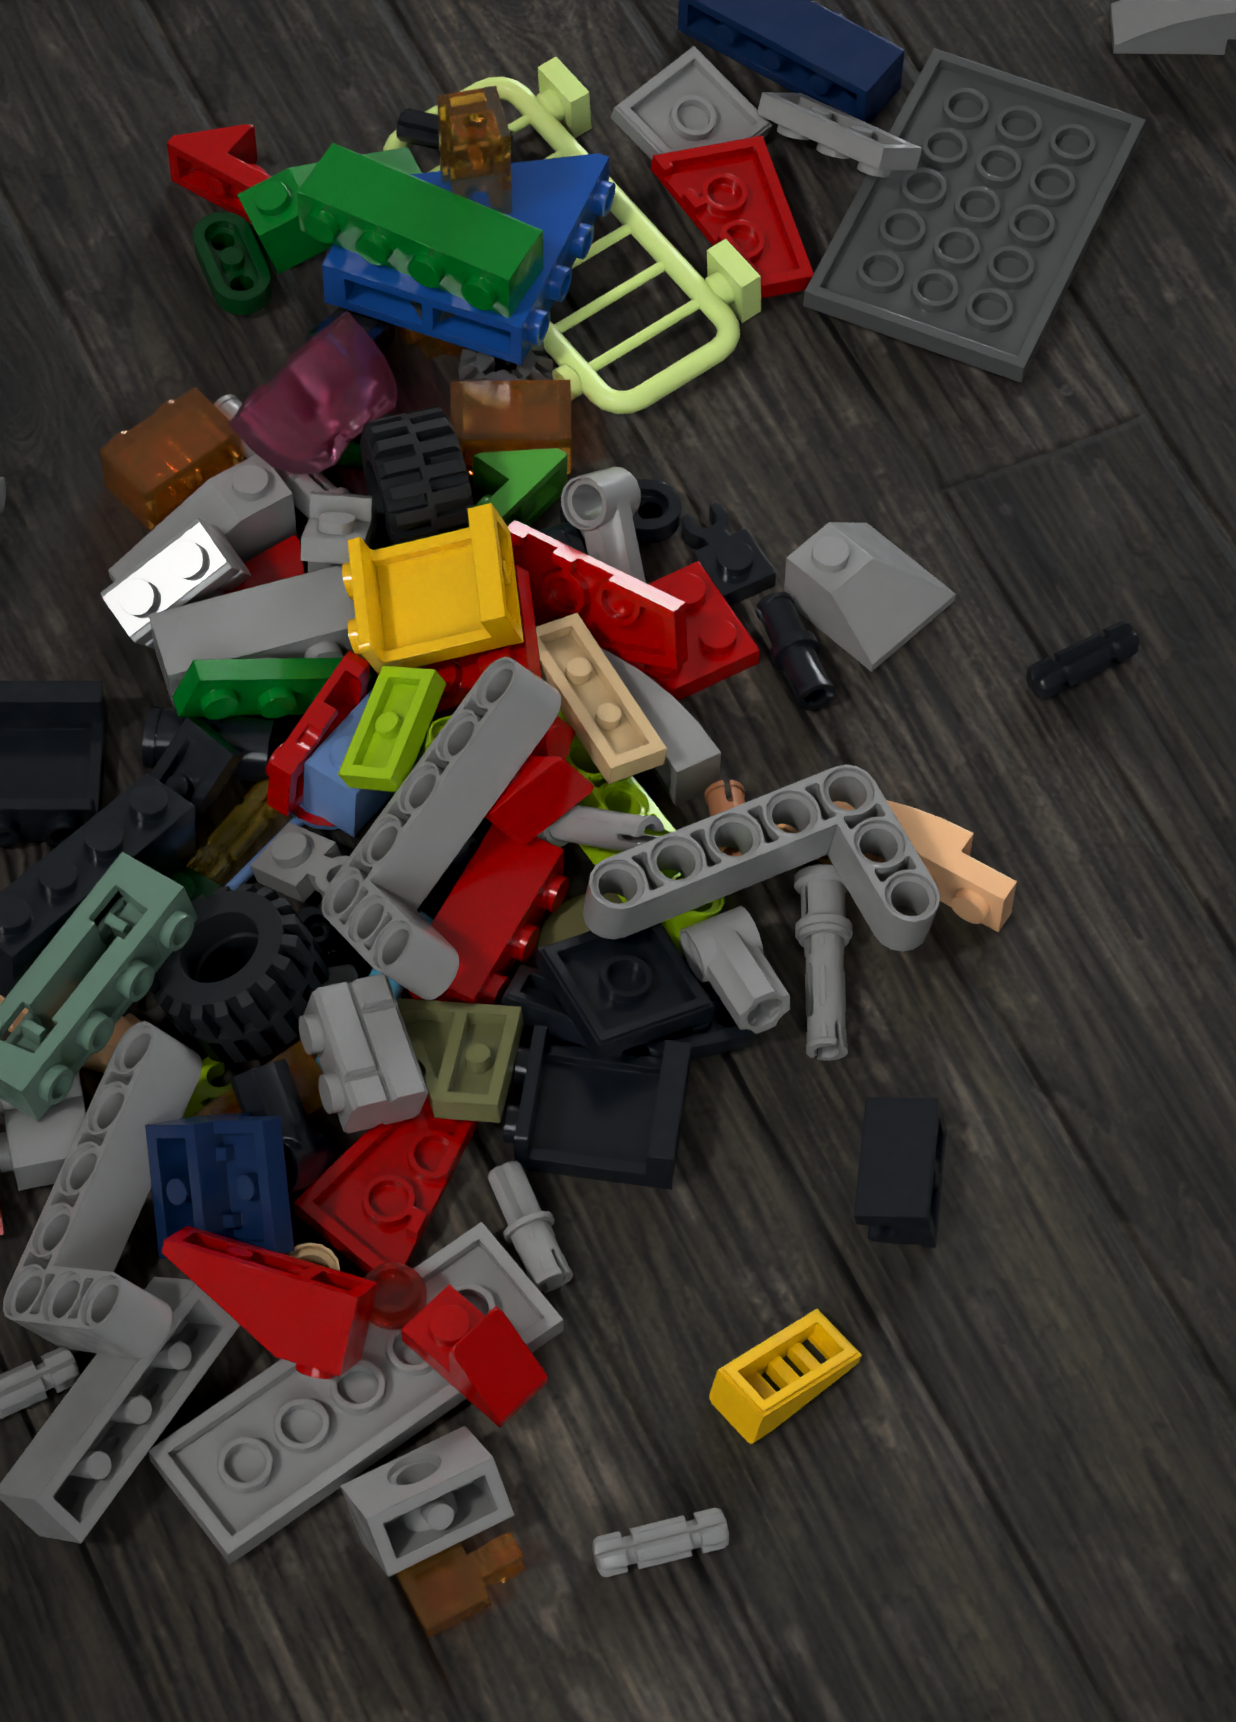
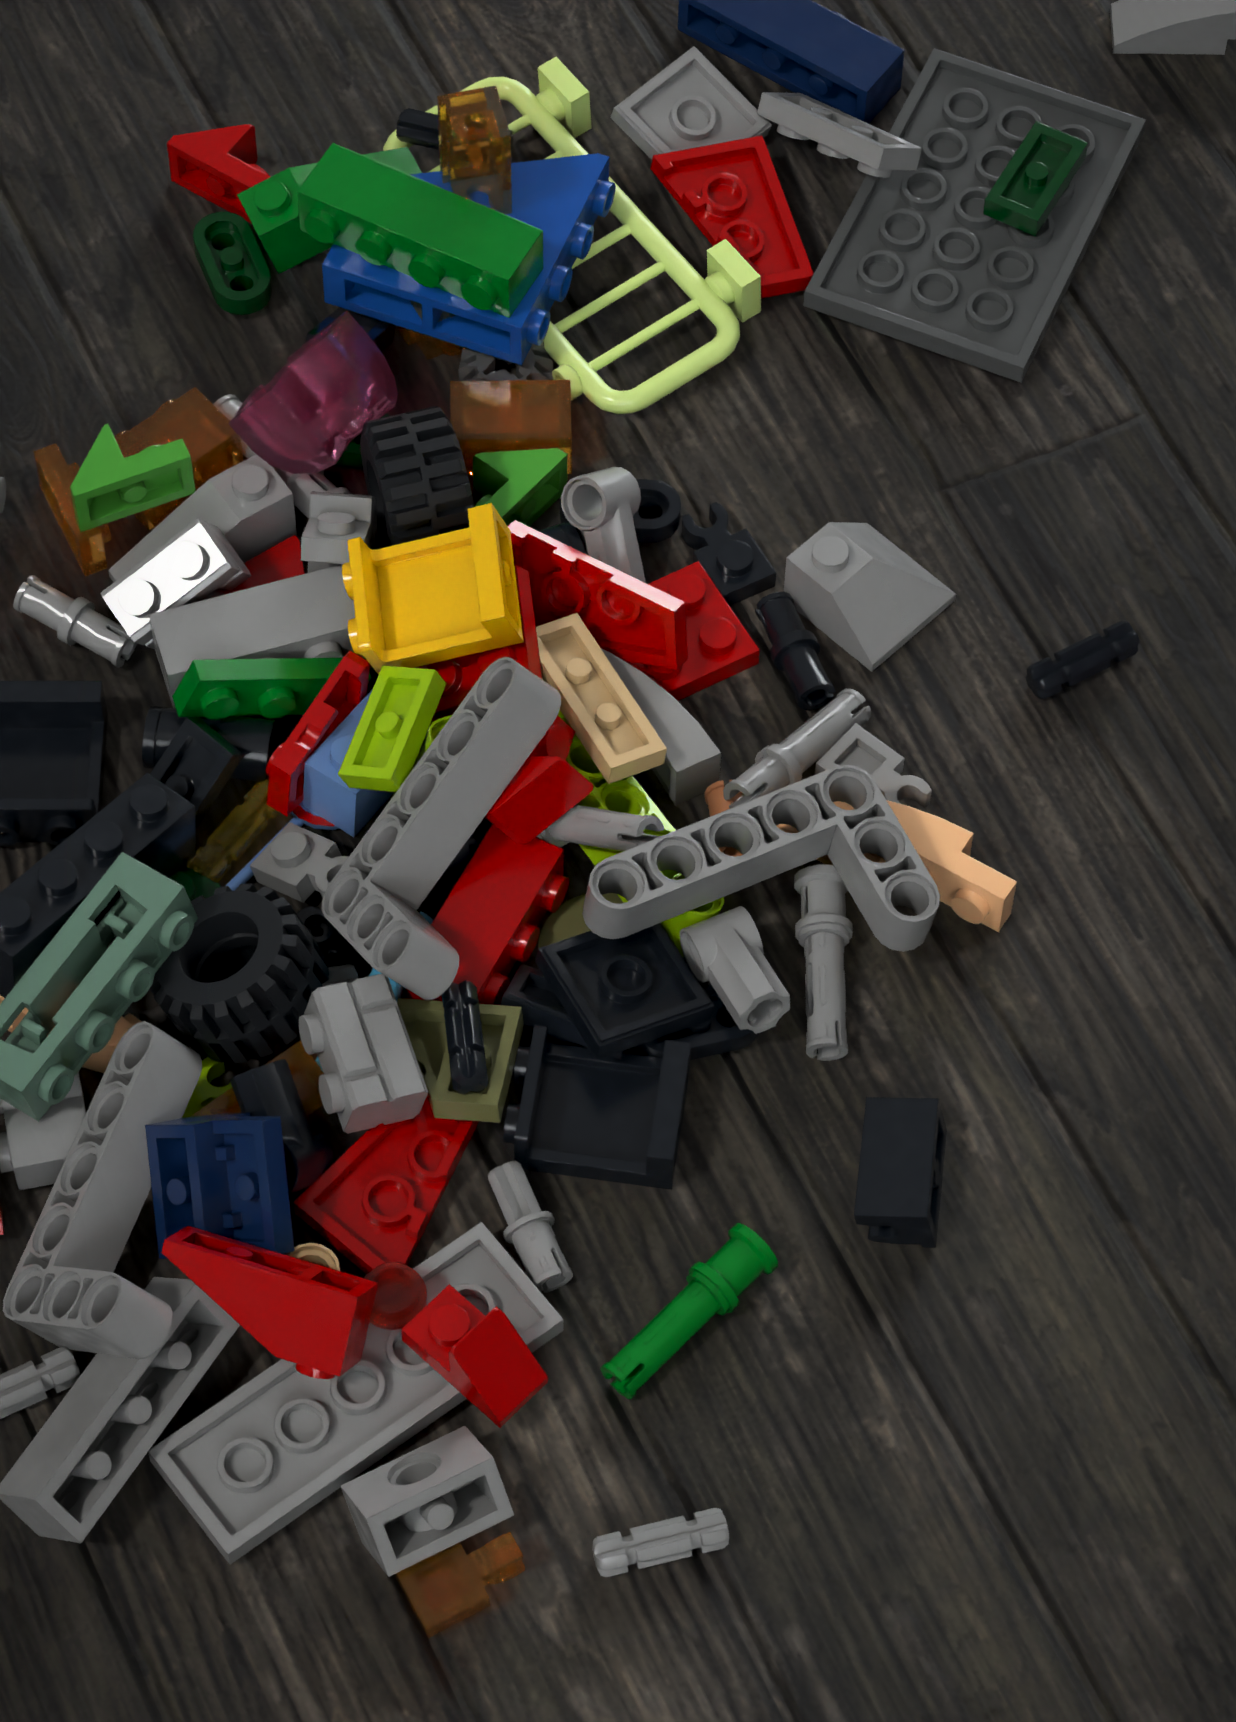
yellow slope [709,1308,862,1444] -> none
none -> light grey pin [13,575,137,668]
none -> clear orange plate [34,443,112,576]
none -> bright green slope [70,424,196,532]
none -> black axle [442,980,488,1095]
none -> green pin [600,1223,778,1399]
none -> light grey pin [723,688,871,809]
none -> light grey plate [815,723,932,808]
none -> dark green plate [983,121,1088,236]

